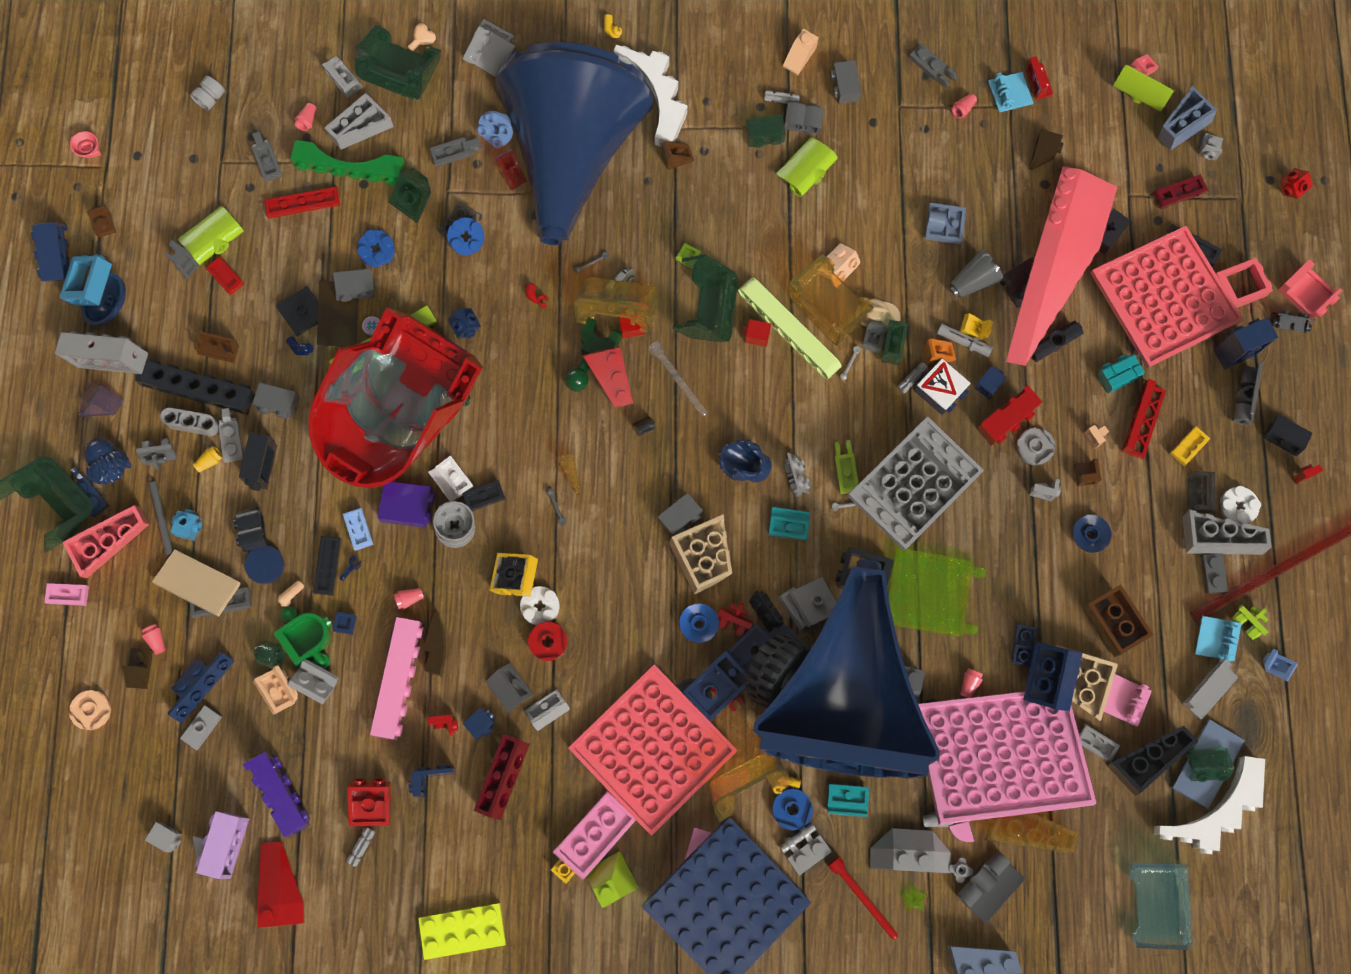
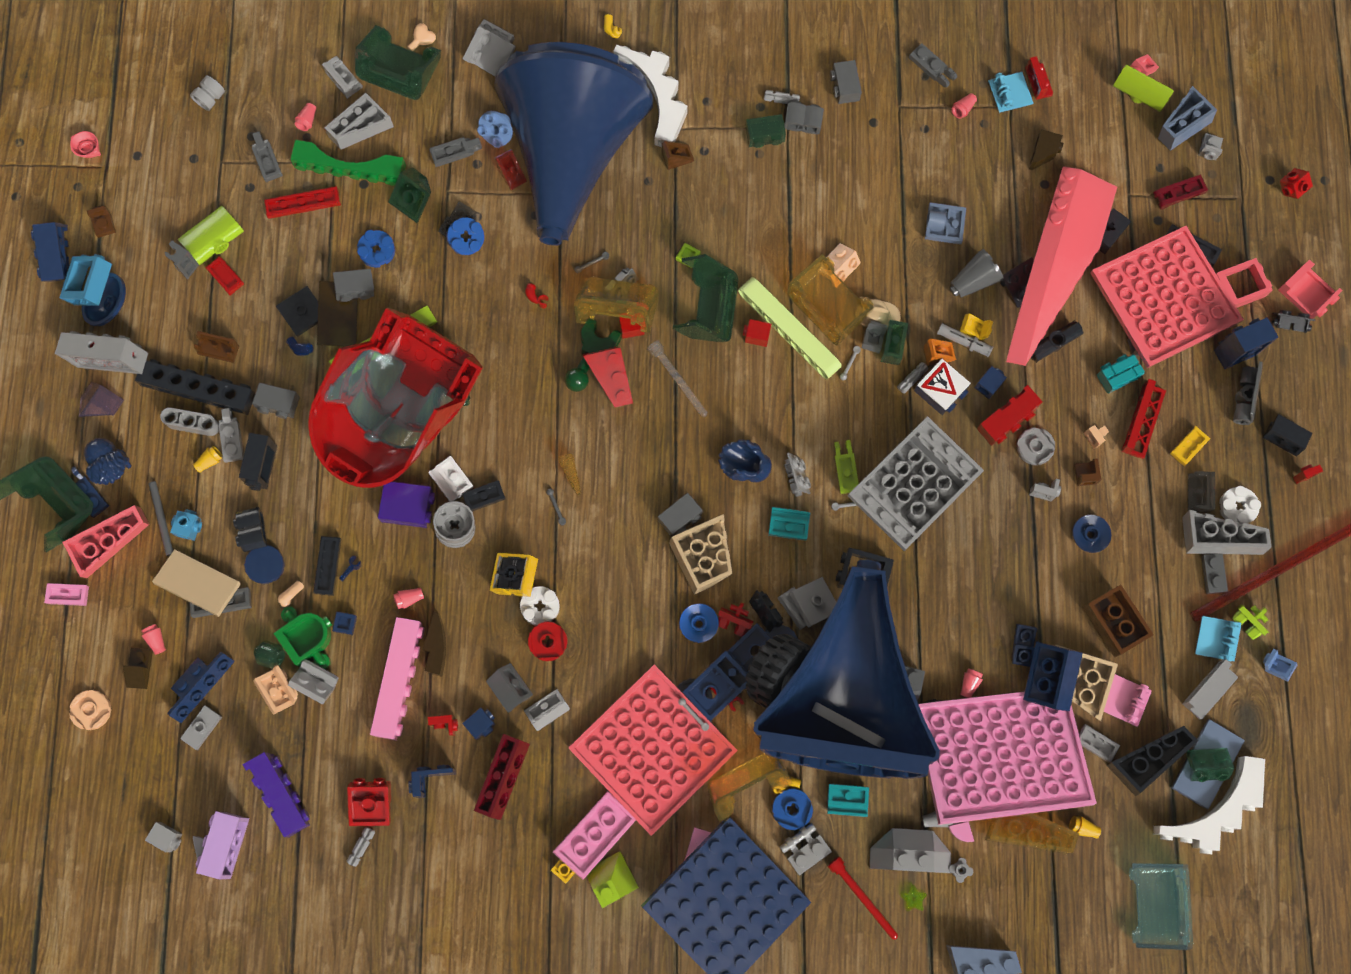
dark grey hips [136,438,177,470] -> none
red wedge [257,841,305,928] -> none
light blue plate [343,508,374,551] -> none
tile [362,316,380,336] -> none
neon yellow plate [418,903,506,960] -> none
dark blue brick [447,308,481,339] -> none
black slope [633,417,655,436] -> none
lime panel [776,137,838,197] -> none
light nougat slope [783,29,819,75] -> none
clear neon green plate [888,548,986,638] -> none
dark grey panel [956,851,1025,923] -> none
none -> light grey hinge [678,698,709,731]
none -> light grey beam [811,702,886,749]
none -> yellow cone [1069,816,1101,839]

